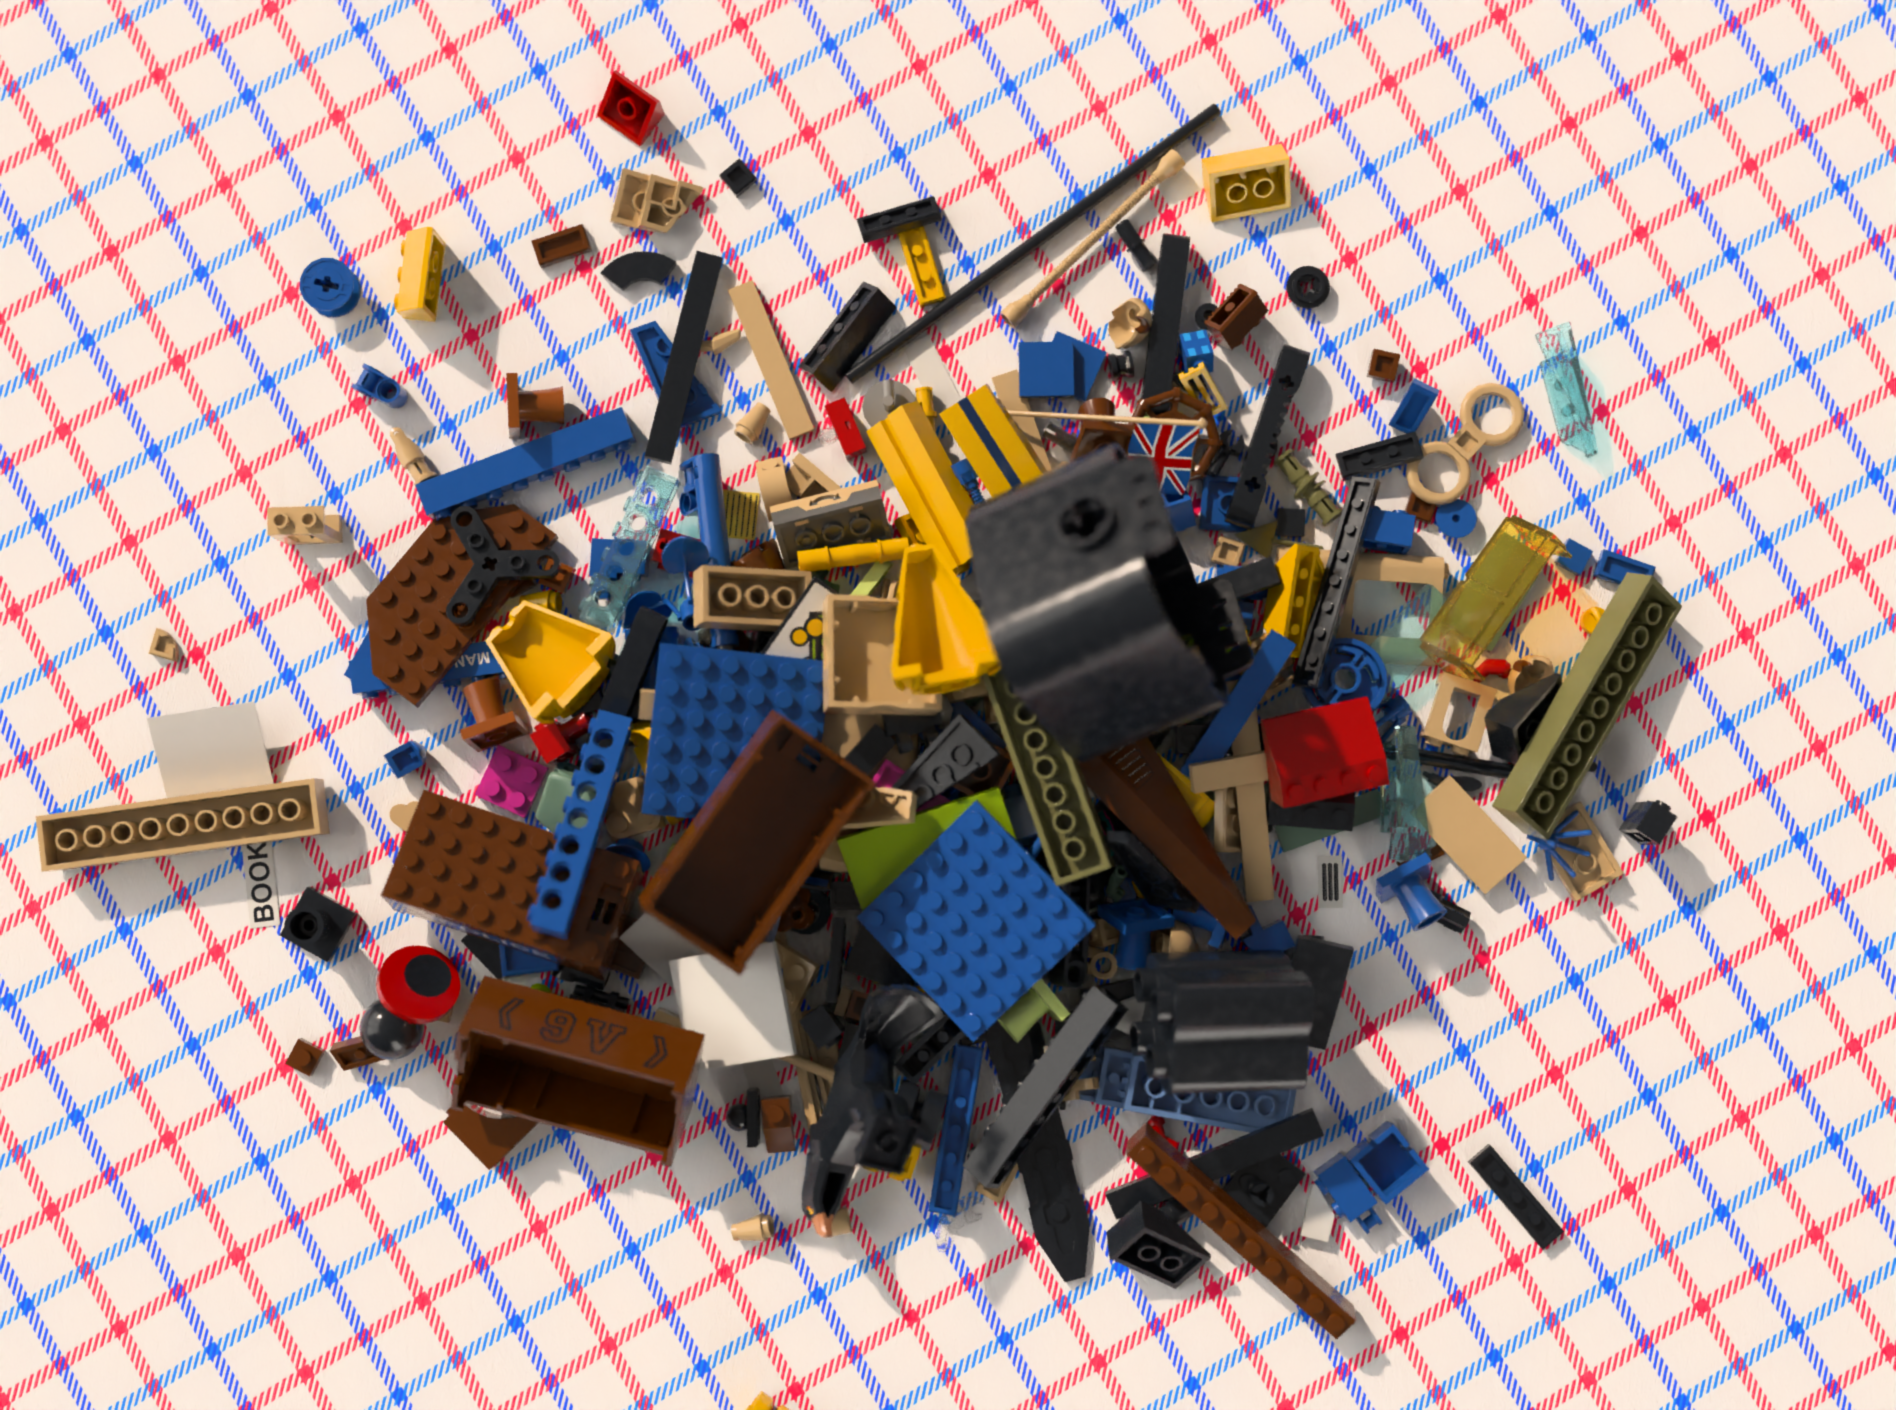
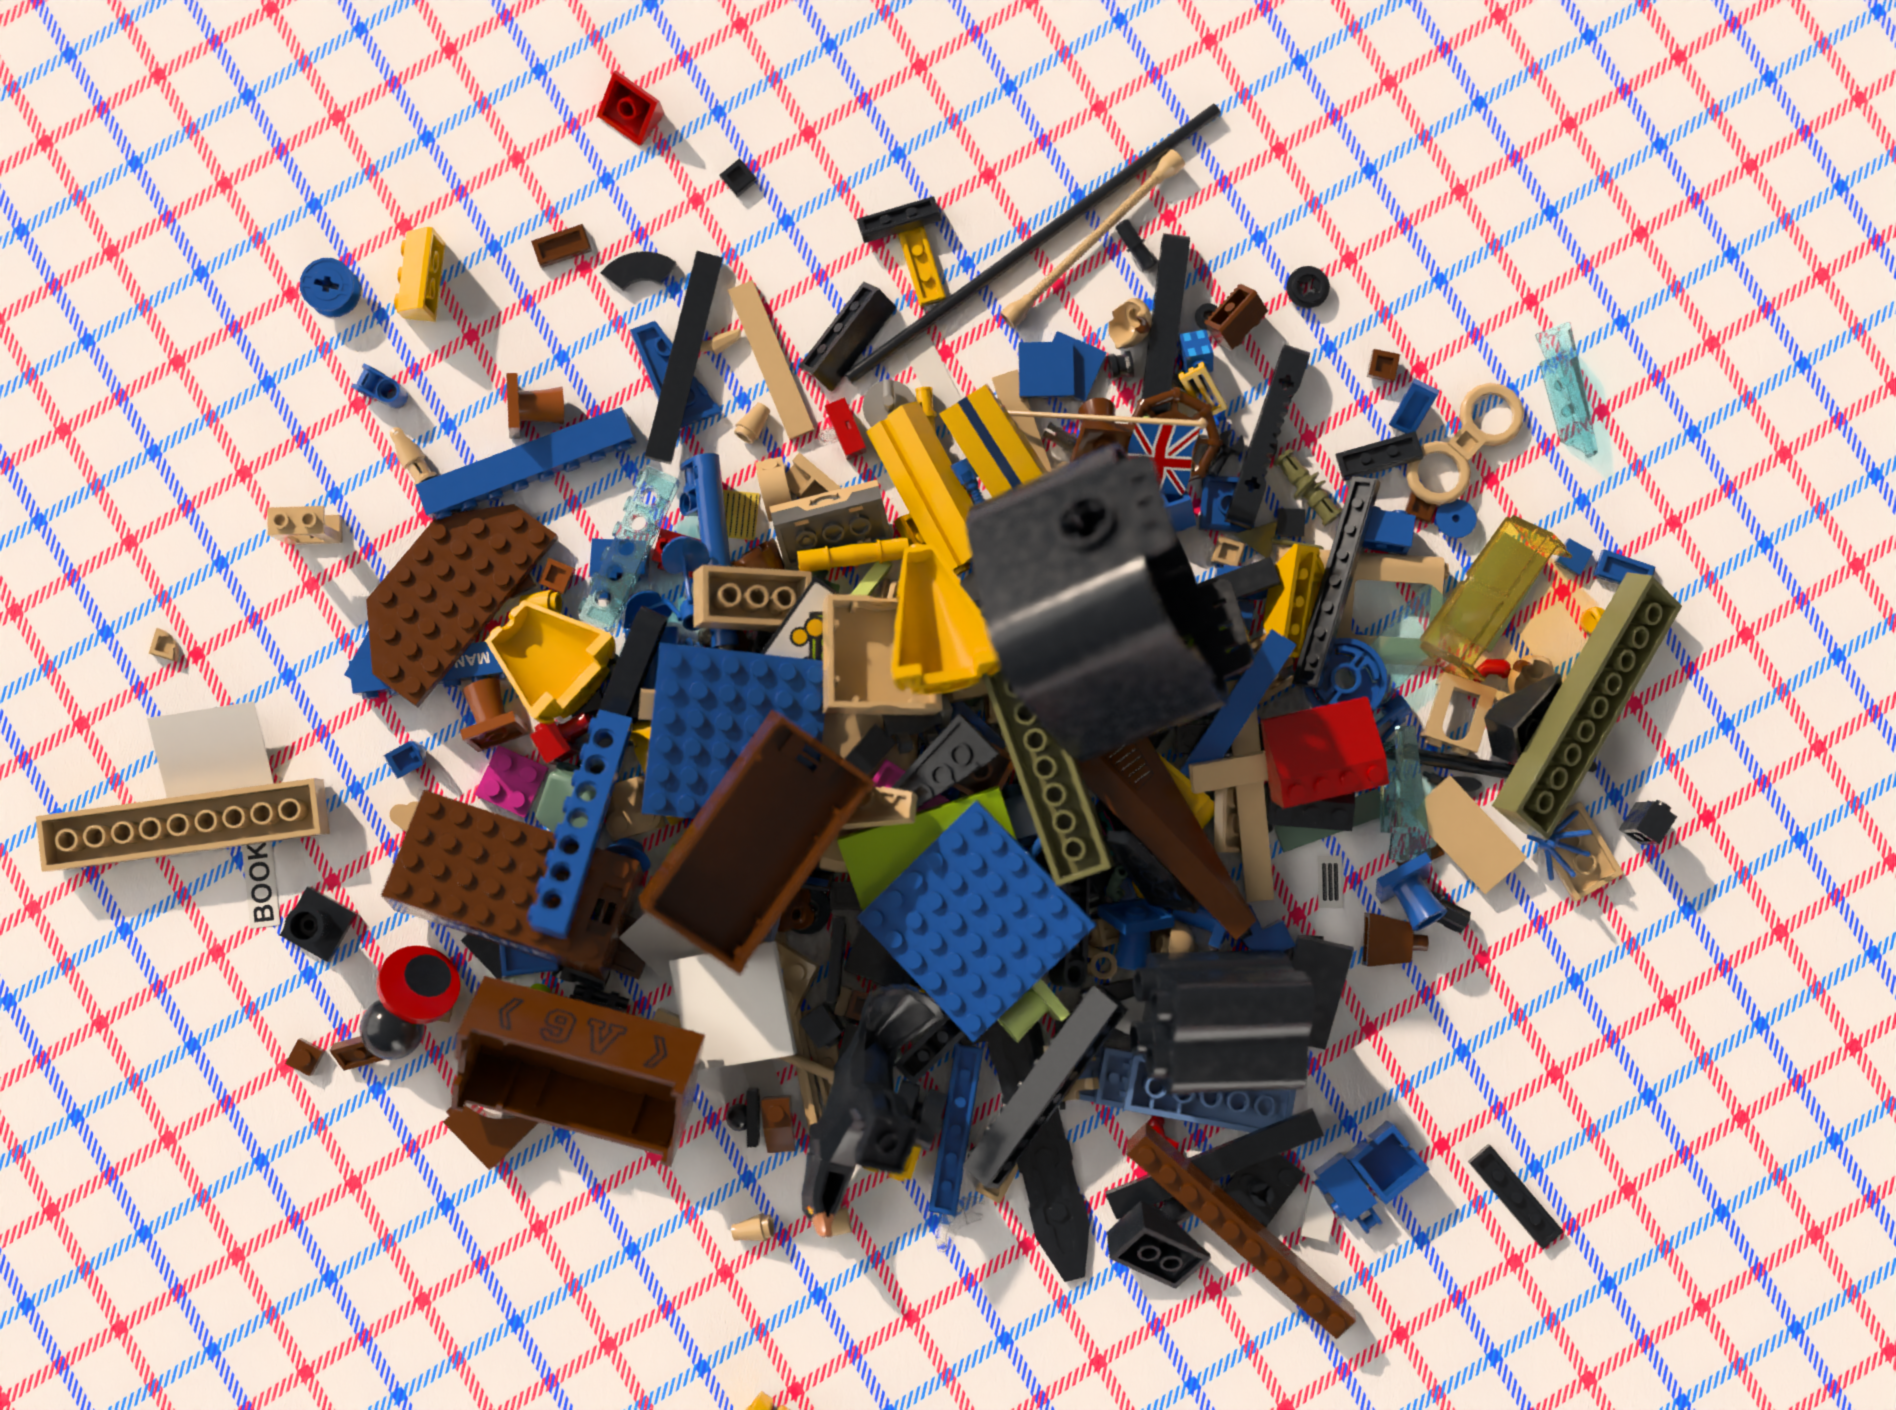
black piece [446,506,561,627] -> none
tan slope [609,168,703,234] -> none
yellow slope [1202,144,1291,222] -> none
none -> reddish brown torso [1362,912,1429,967]

